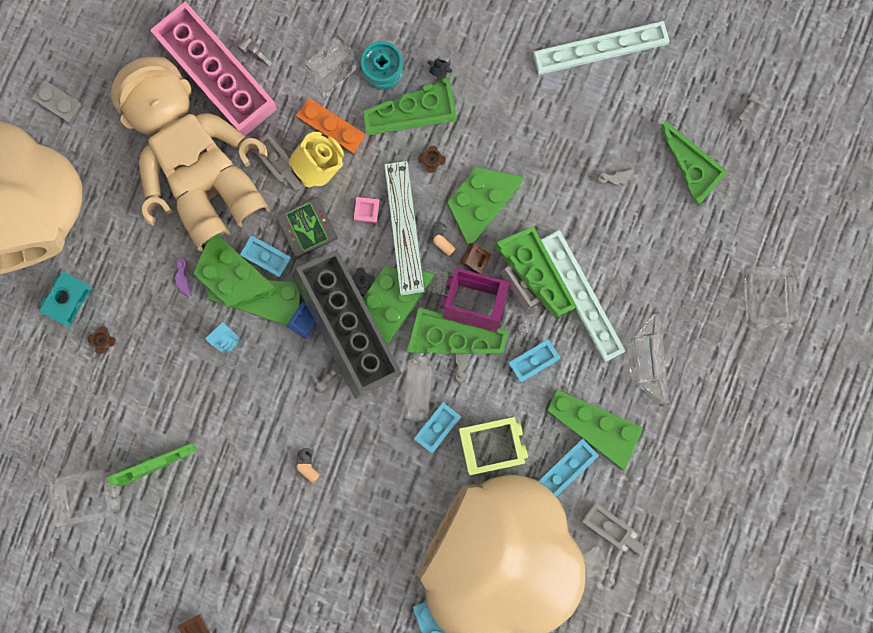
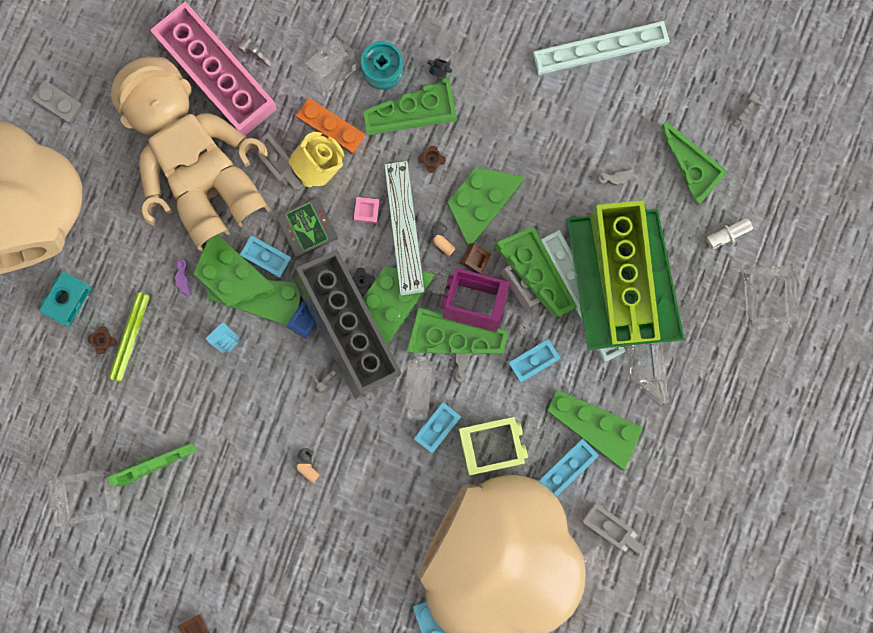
none -> lime axle [109,292,150,382]
none -> piece [566,200,685,350]
none -> white axle [706,219,753,250]

